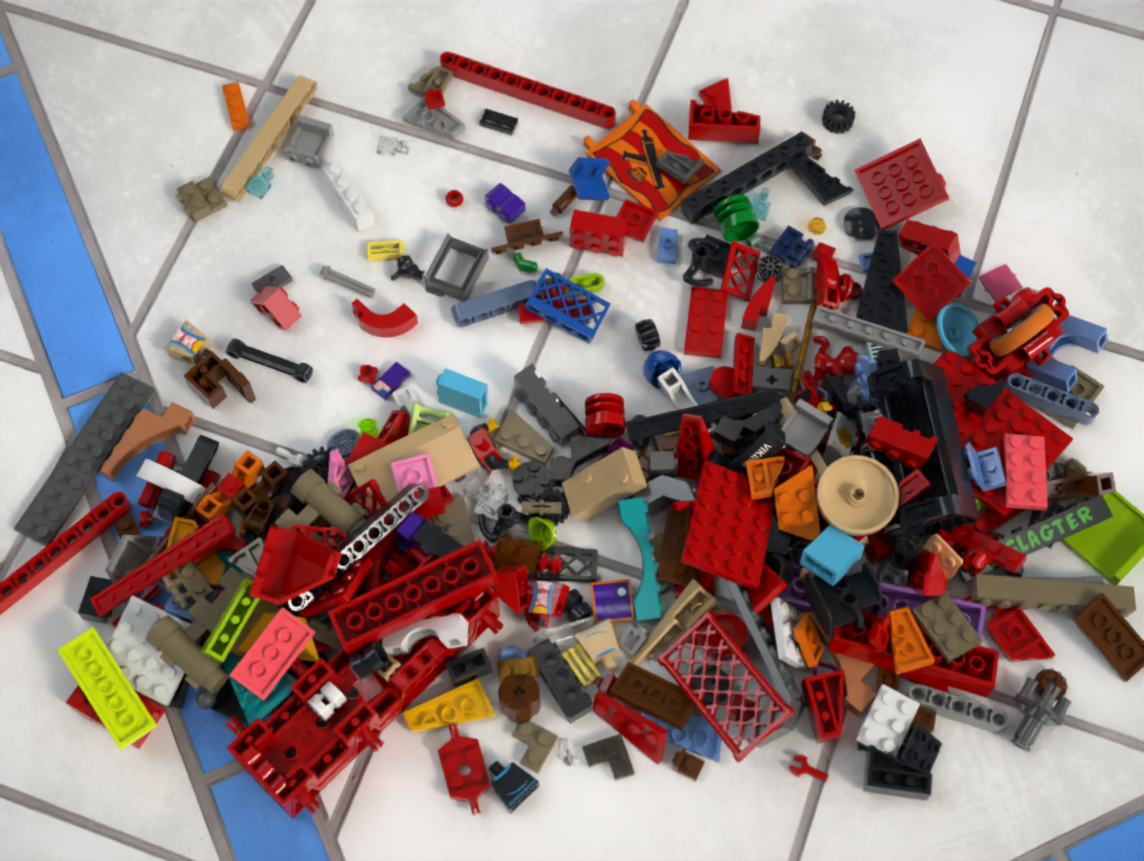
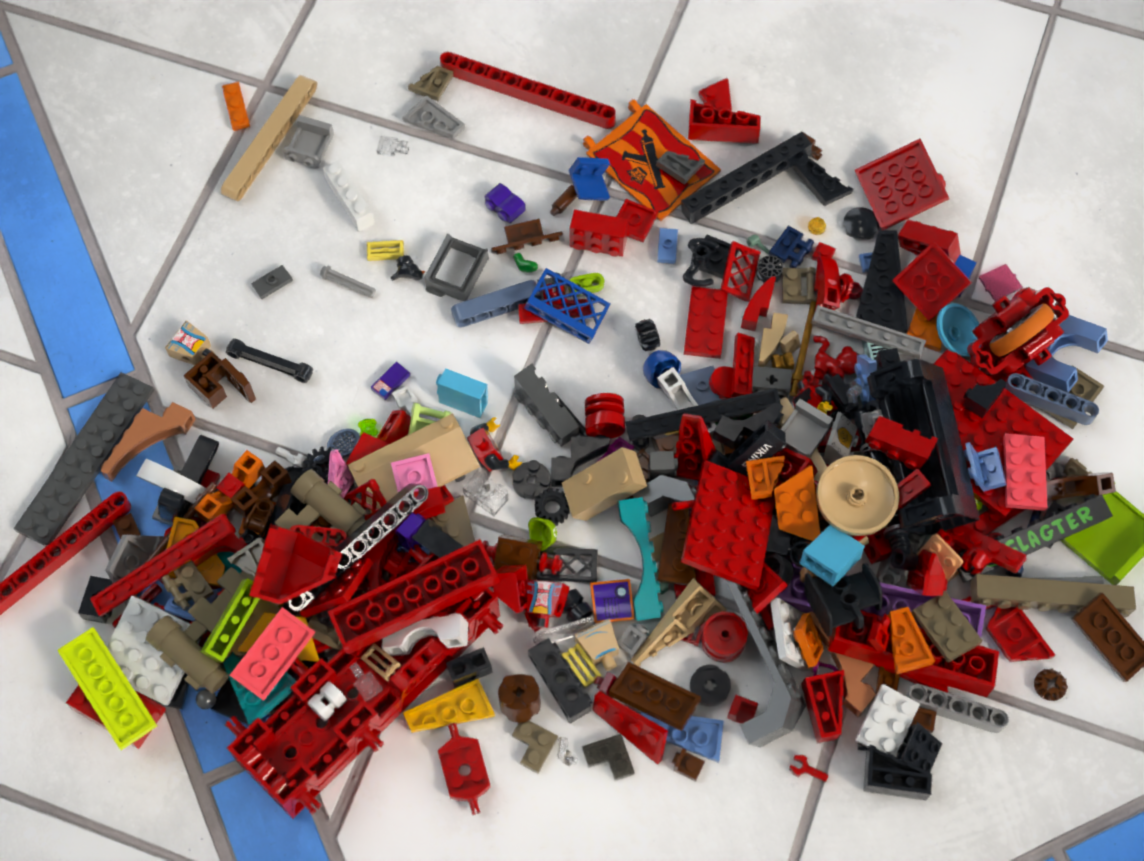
red piece [138,451,177,510] -> none
red plate [139,510,153,529] -> none
dark tan plate [176,177,228,222] -> none
clear light blue plate [246,166,274,200] -> none
brick [249,286,302,331] -> none
black wheel [349,641,389,679] -> none
red arch [352,299,418,338] -> none
red plate [357,365,378,384] -> none
red plate [424,88,445,110] -> none
red plate [445,190,463,207] -> none
black piece [478,495,536,543] -> none
black tile [479,109,518,135] -> none
black torso [489,760,539,814] -> none
dark tan wing [494,409,554,466] -> none
light blue arm [497,645,528,662] -> none
pearl gold plate [497,656,539,683] -> none
dark tan pin [522,500,561,515] -> none
red door [656,610,795,763] -> none
green wheel [714,195,760,242] -> none
clear light blue plate [752,187,771,222] -> none
black tyre [822,100,855,134] -> none
dark grey wheel [1010,677,1072,752] -> none

